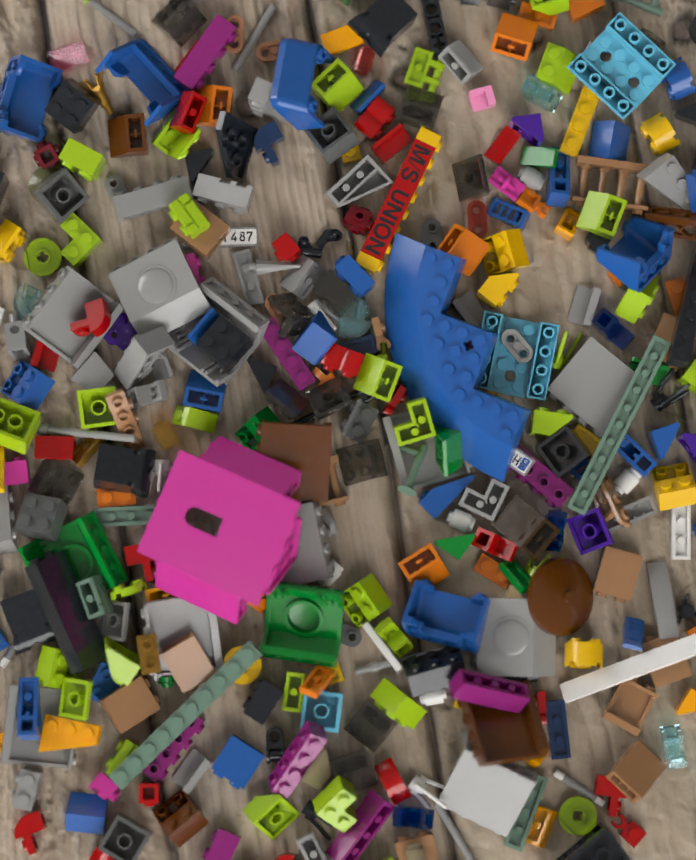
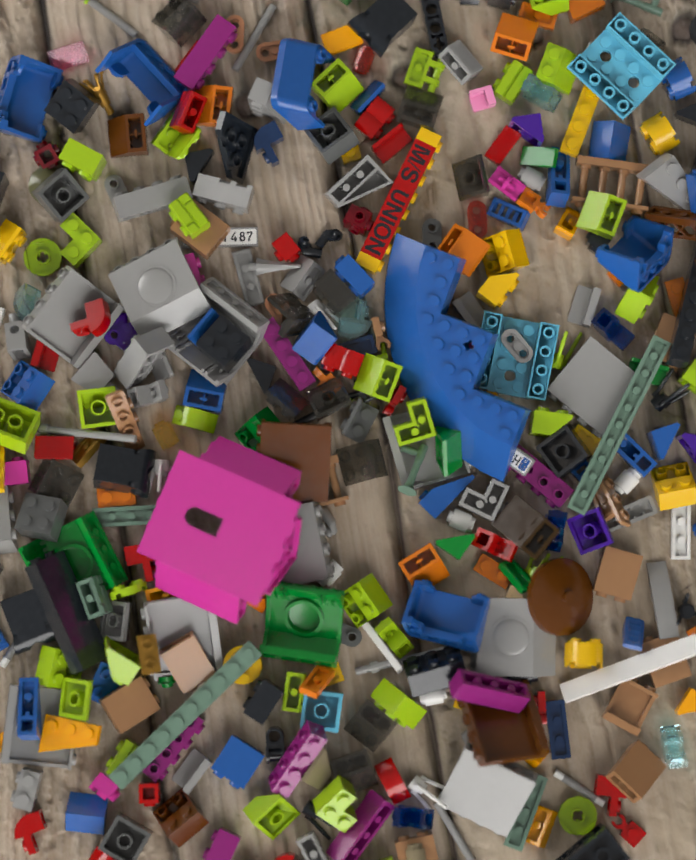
none -> lime brick [492,59,533,106]

